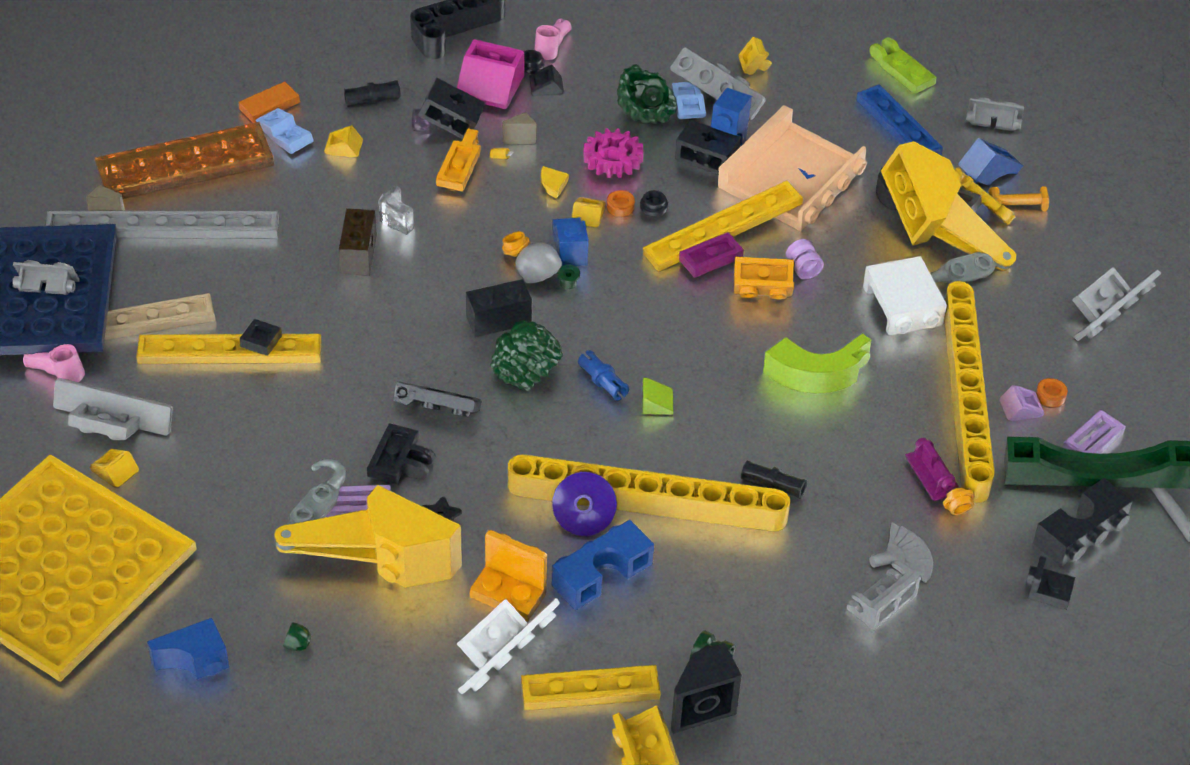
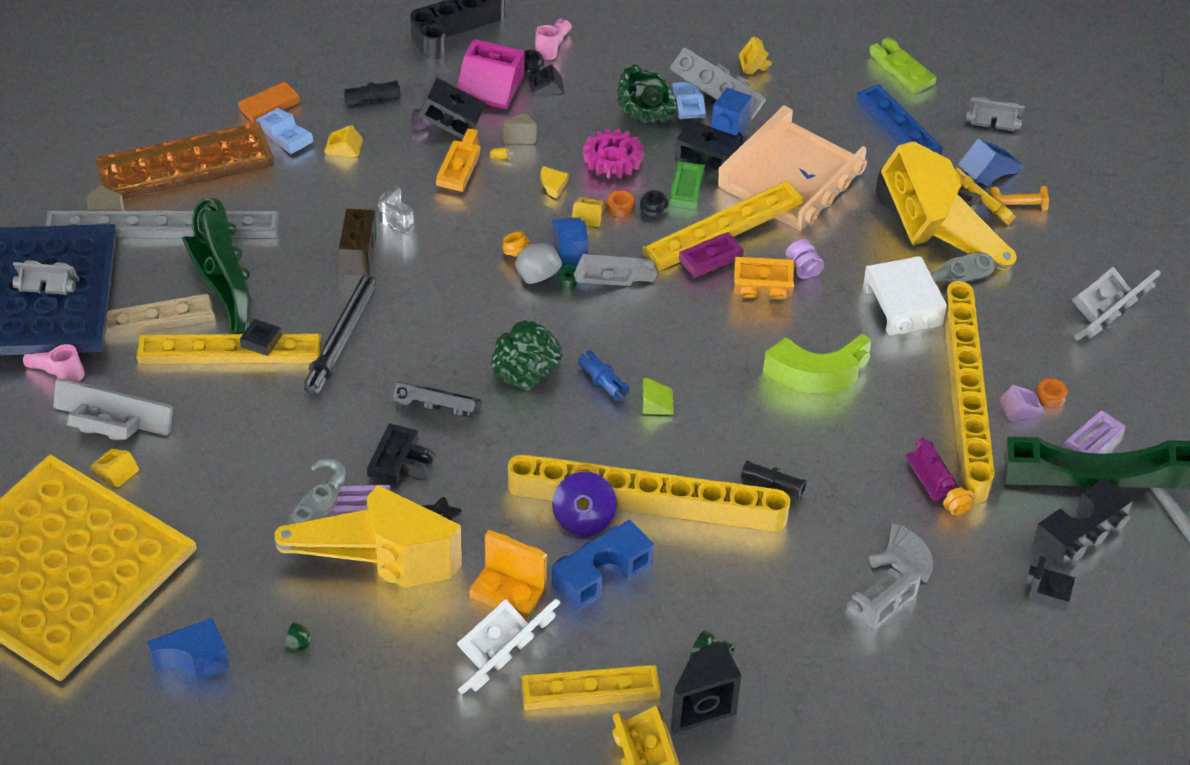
black piece [466,279,532,337] -> none
none -> dark green animal [182,197,252,334]
none -> black axle [303,275,376,395]
none -> light grey hinge [574,254,657,286]
none -> bright green tile [669,161,705,210]

